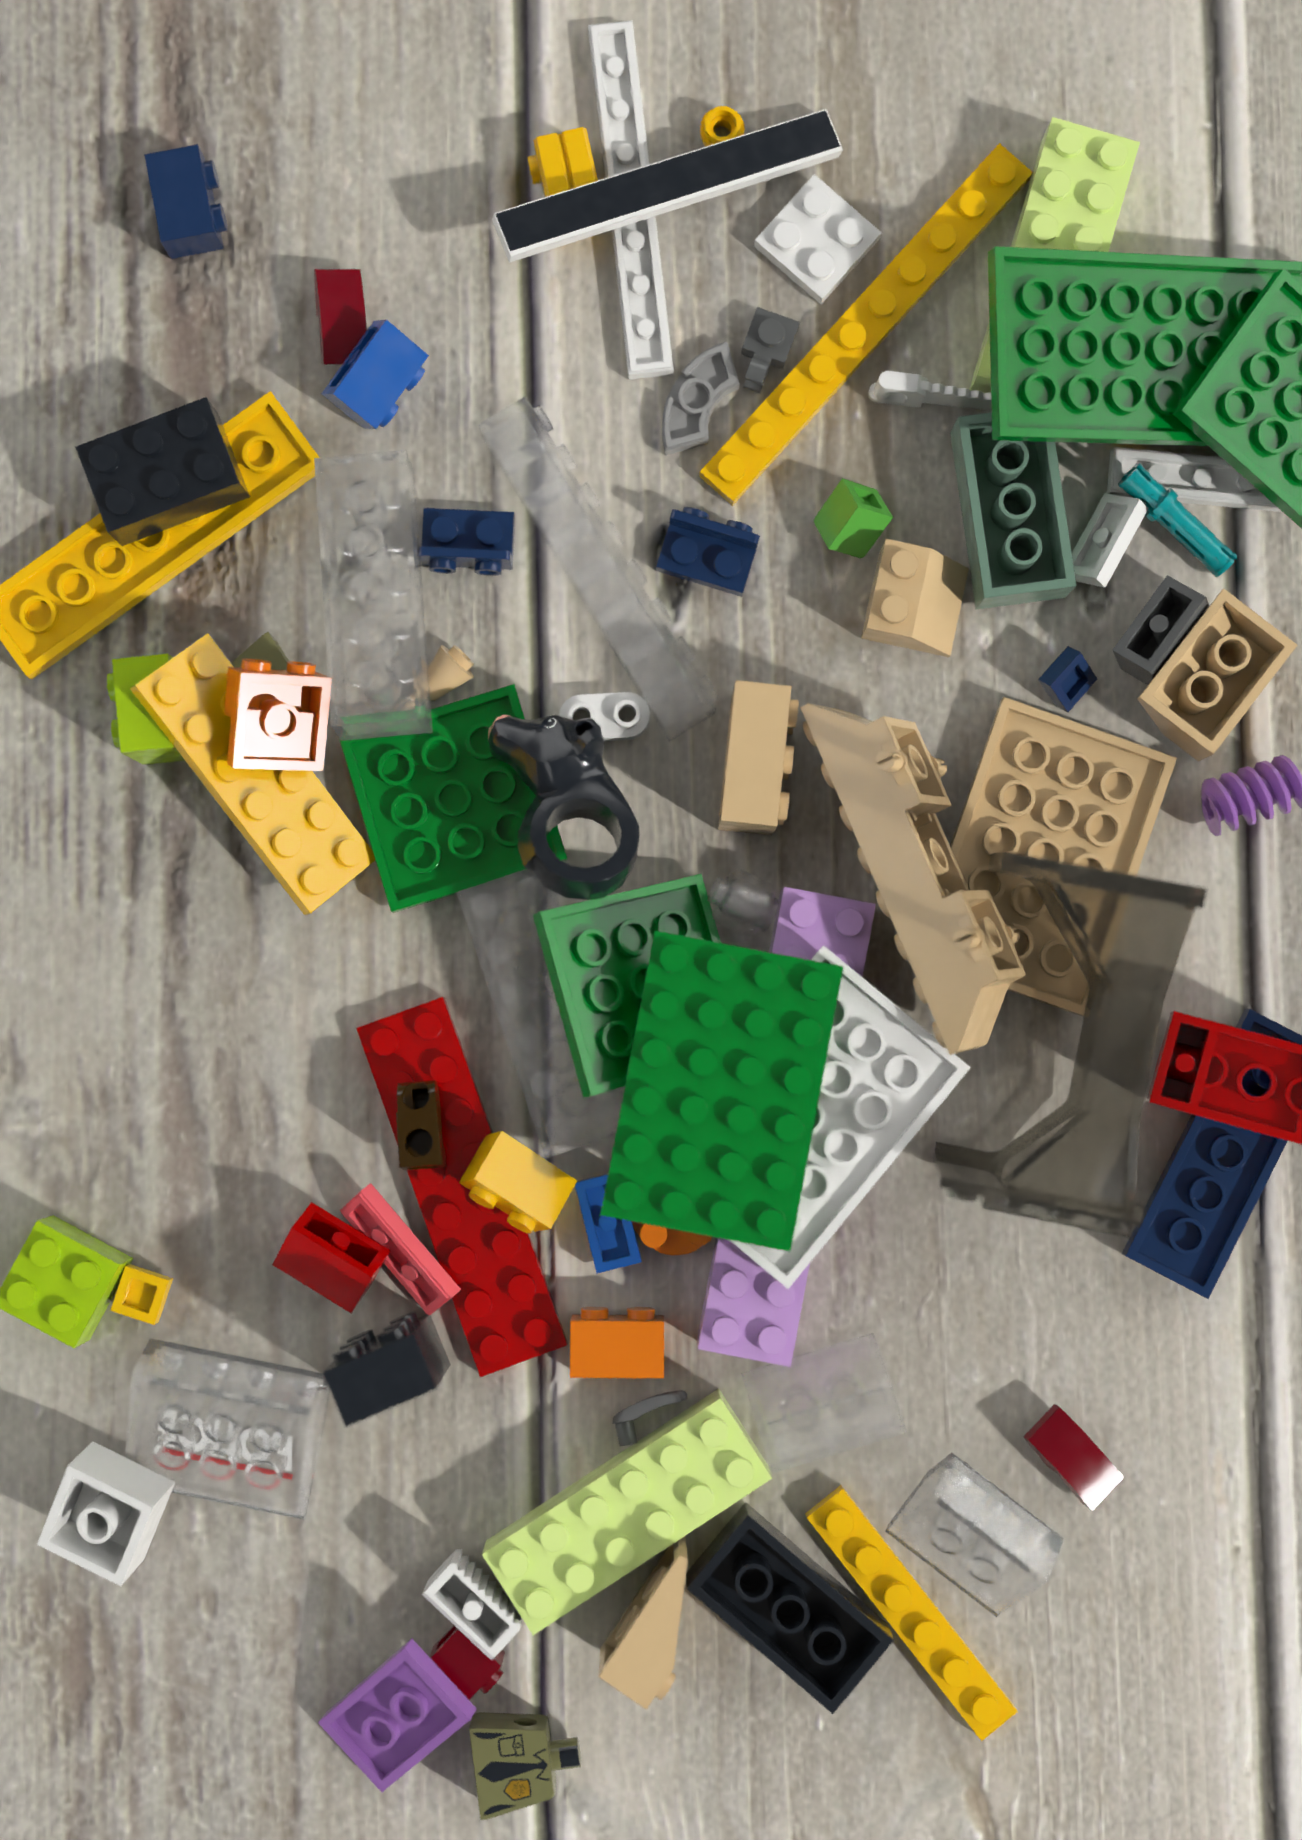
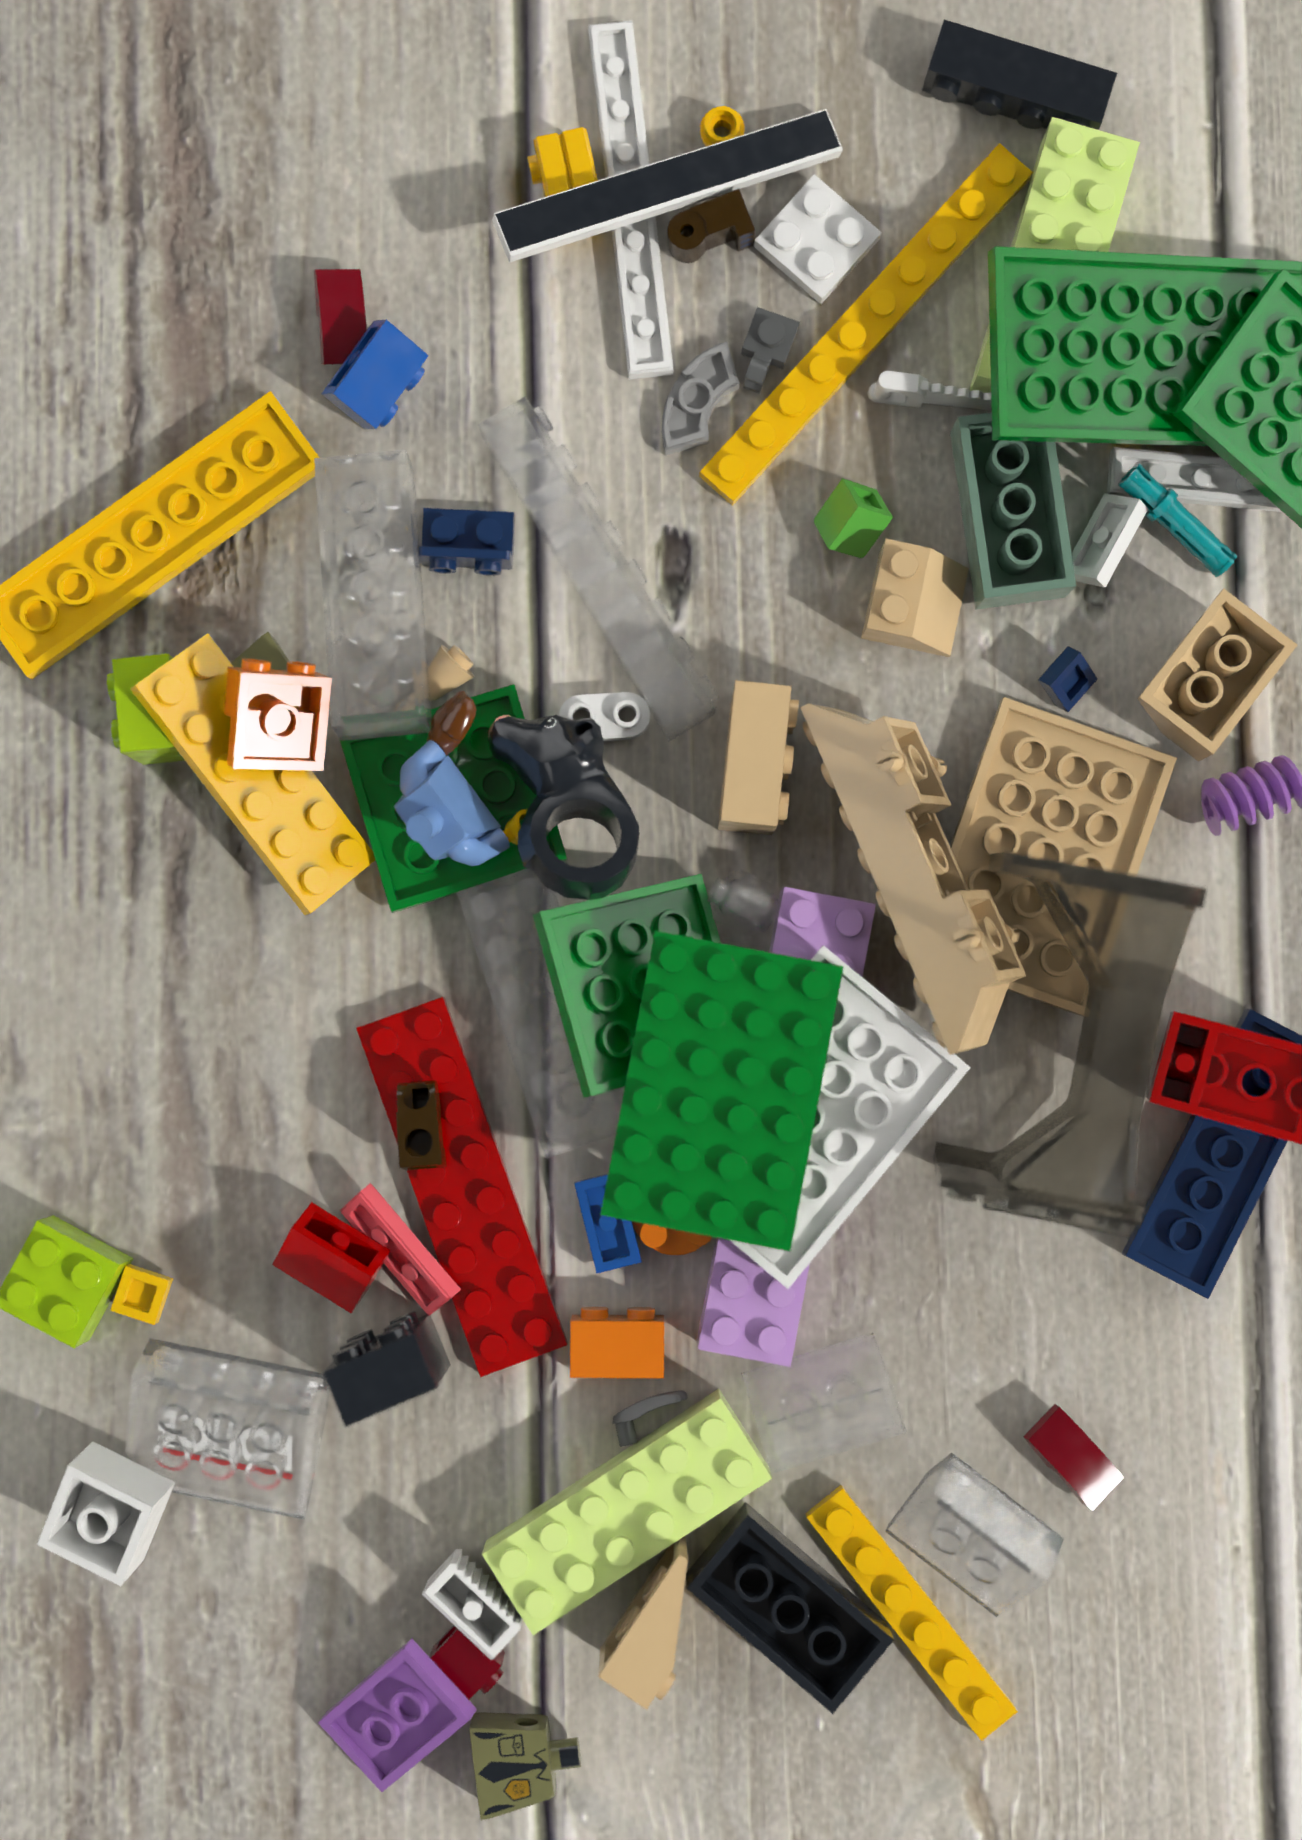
black brick [75,397,250,546] -> none
dark blue brick [144,144,228,259] -> none
yellow brick [459,1131,577,1234] -> none
dark blue bracket [656,507,760,597] -> none
dark grey brick [1113,575,1209,685] -> none
none -> medium blue torso [395,691,527,866]
none -> dark brown leg [667,189,755,263]
none -> black brick [922,19,1117,130]

